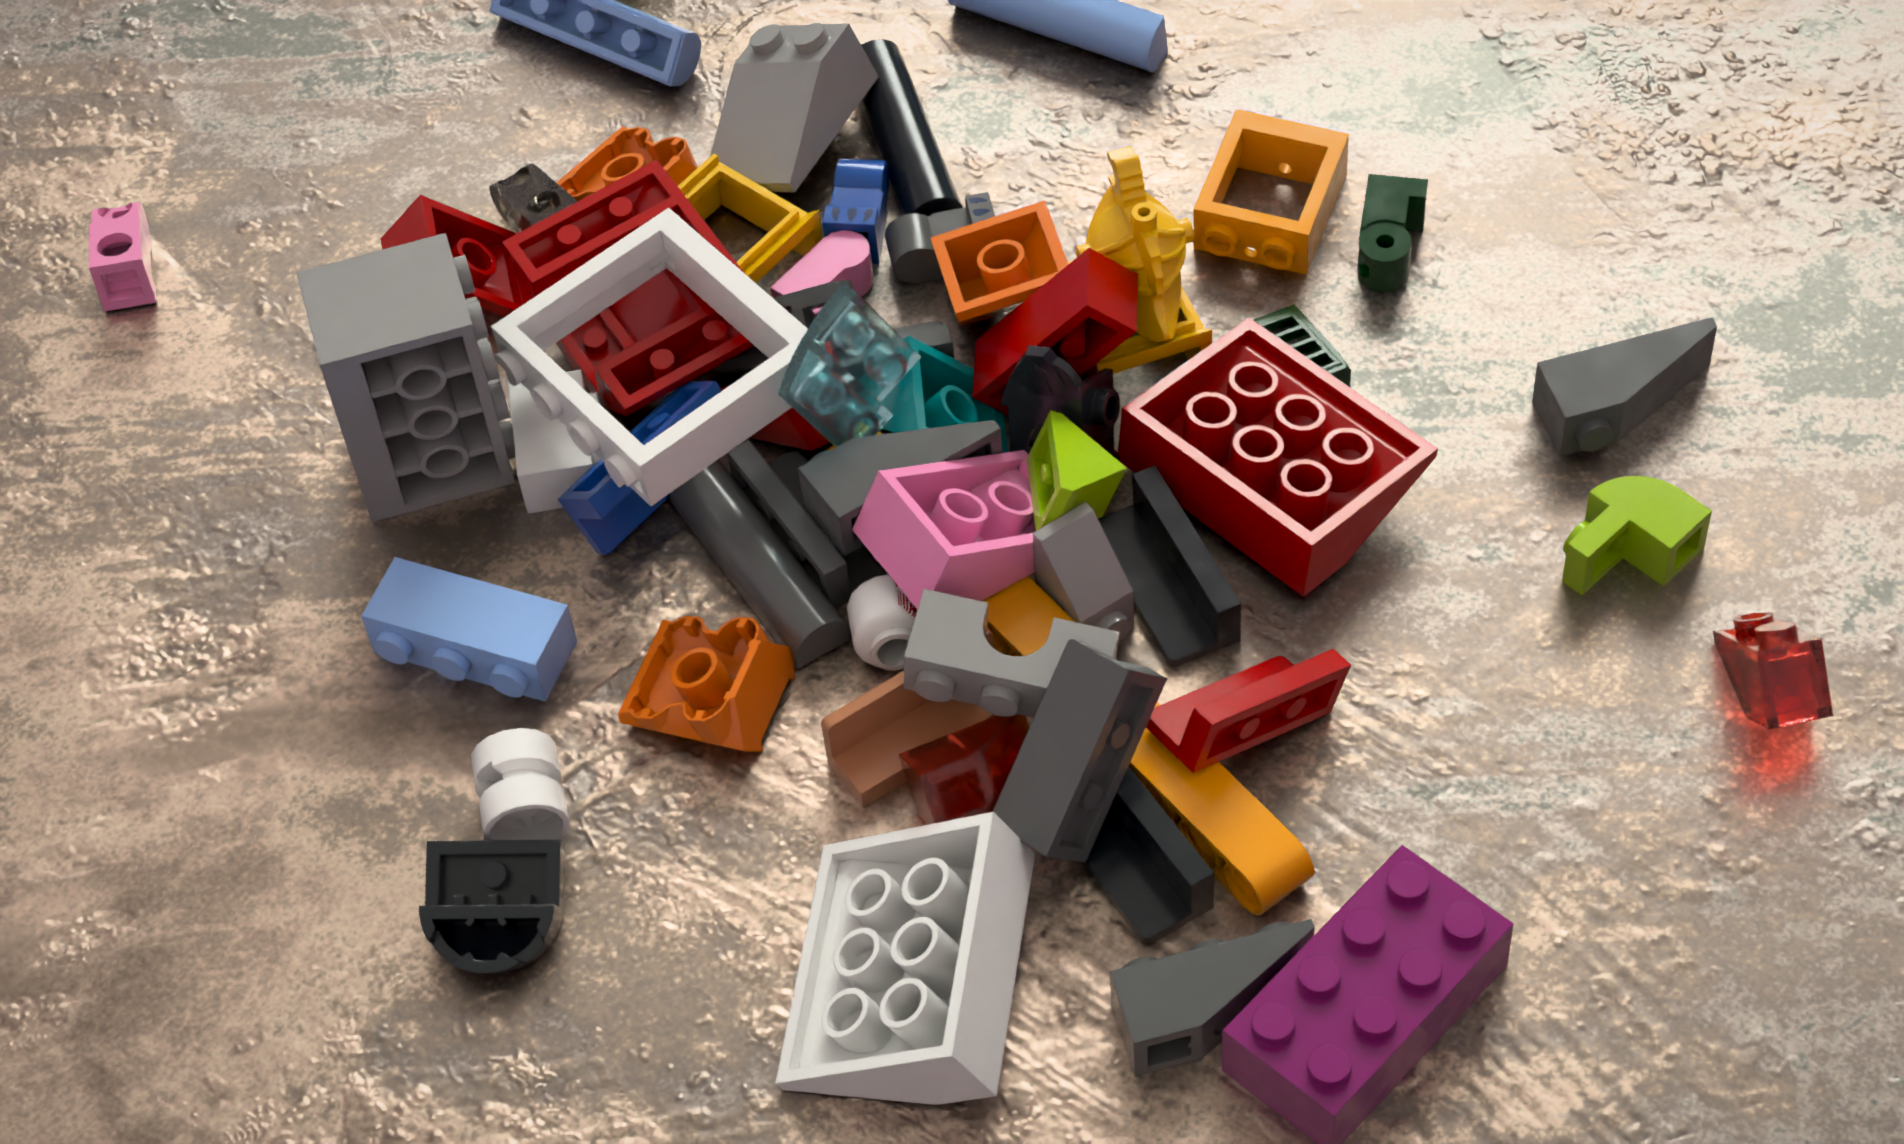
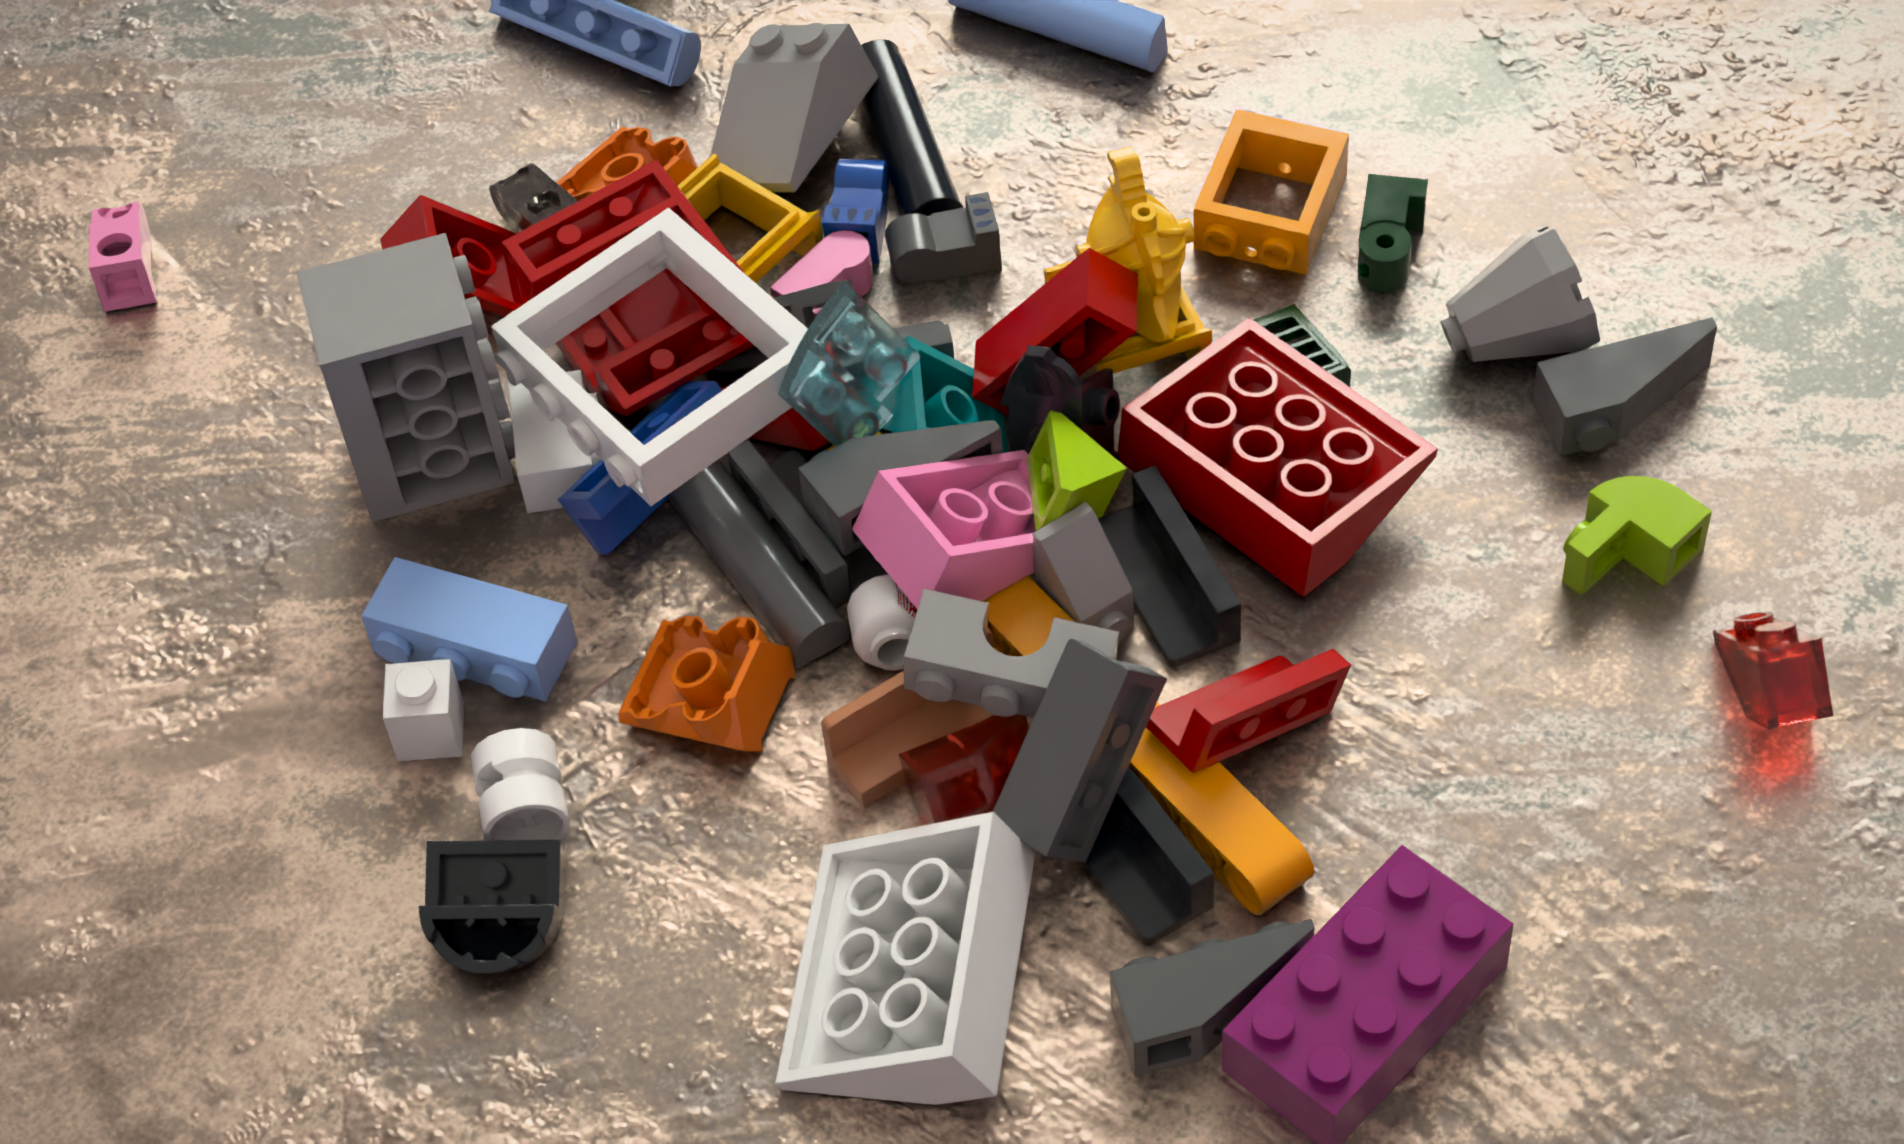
orange slope [930,200,1068,327] -> none
none -> white brick [383,659,464,762]
none -> light grey cone [1441,225,1601,362]

